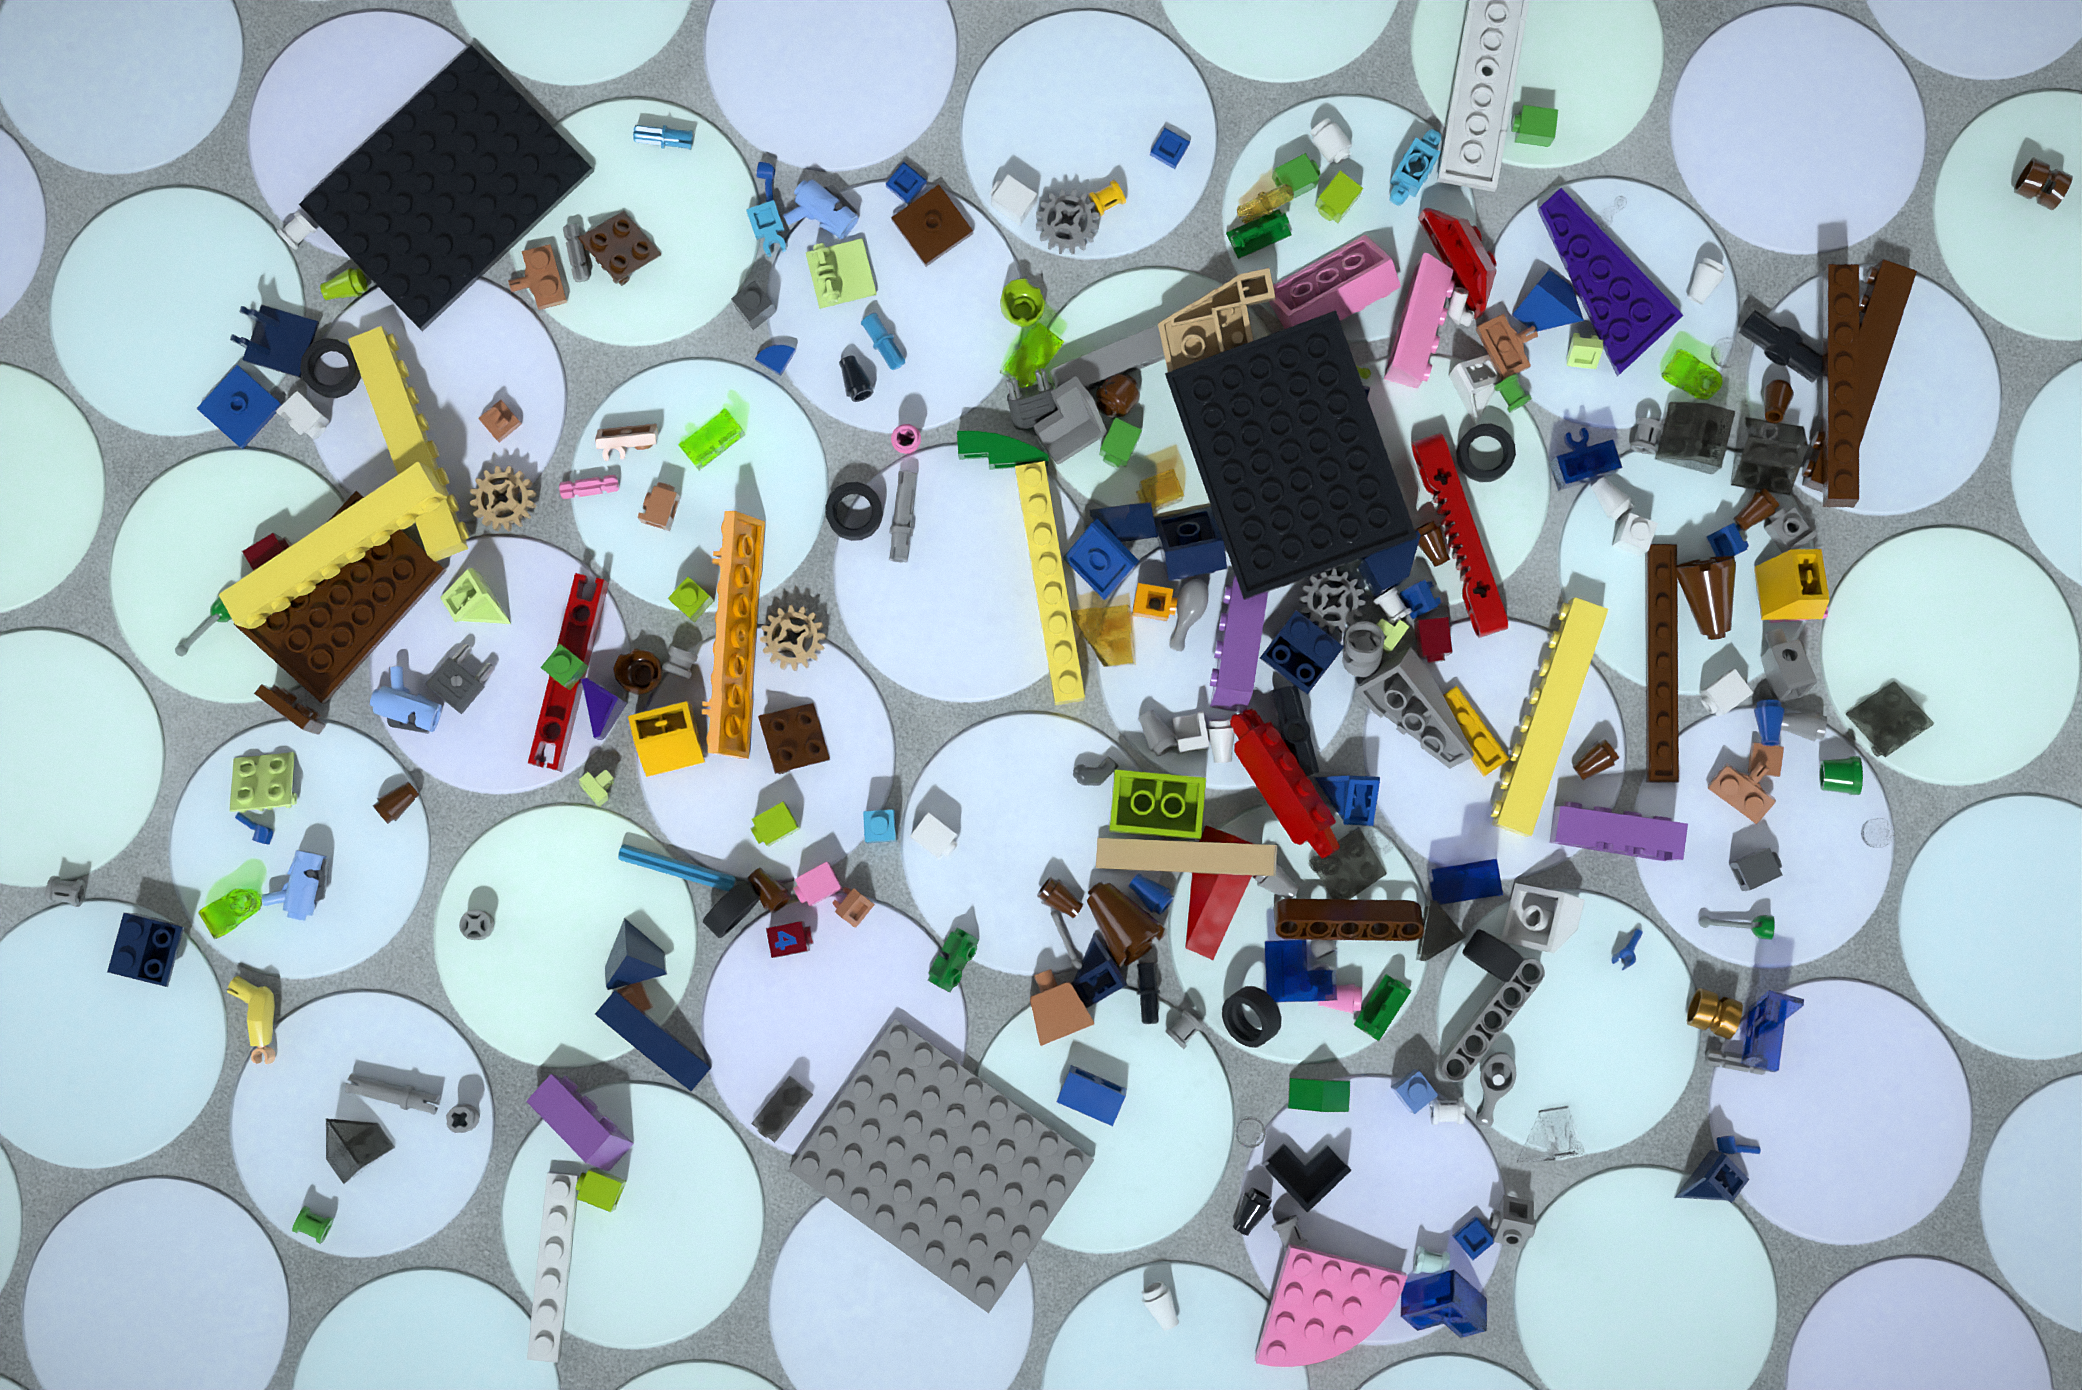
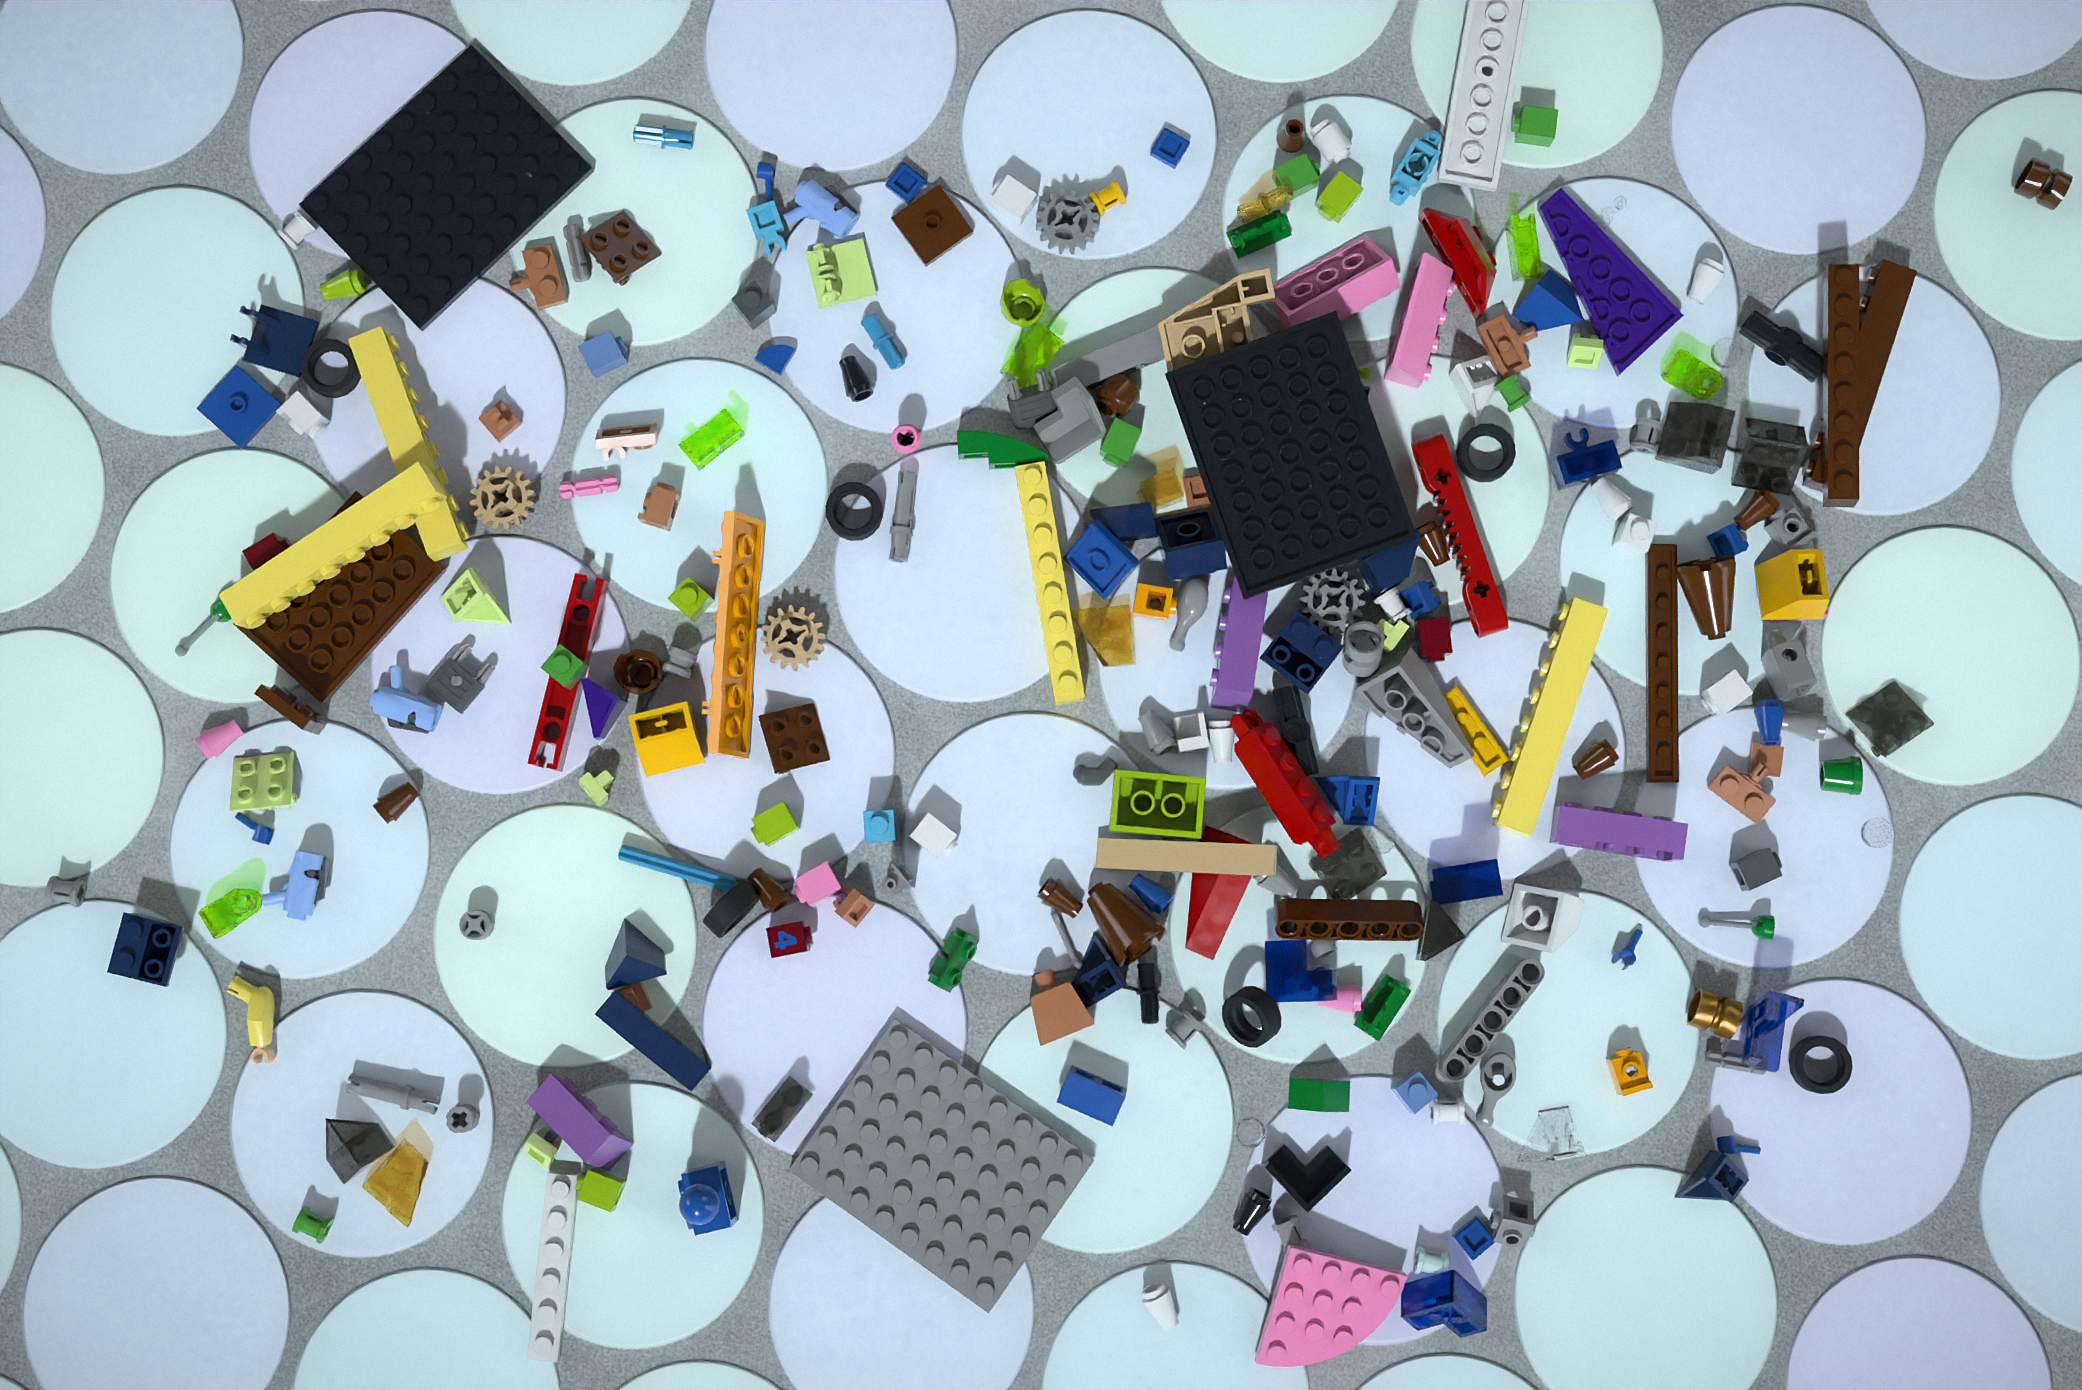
white arm [1448,287,1475,327] -> none
black tyre [1462,929,1523,982] -> none
reddish brown cone [1763,379,1794,423] -> none
none -> bright pink cone [195,719,244,760]
none -> clear yellow slope [362,1139,429,1227]
none -> yellowish green tile [522,1127,562,1170]
none -> medium blue brick [578,330,628,378]
none -> blue brick [678,1161,738,1236]
none -> light grey hinge [882,863,915,895]
none -> nougat tile [1182,475,1210,508]
none -> reddish brown cone [1276,119,1306,153]
none -> clear neon green hinge [1505,214,1543,281]
none -> light orange brick [1606,1047,1653,1096]
none -> black tyre [1789,1035,1853,1094]

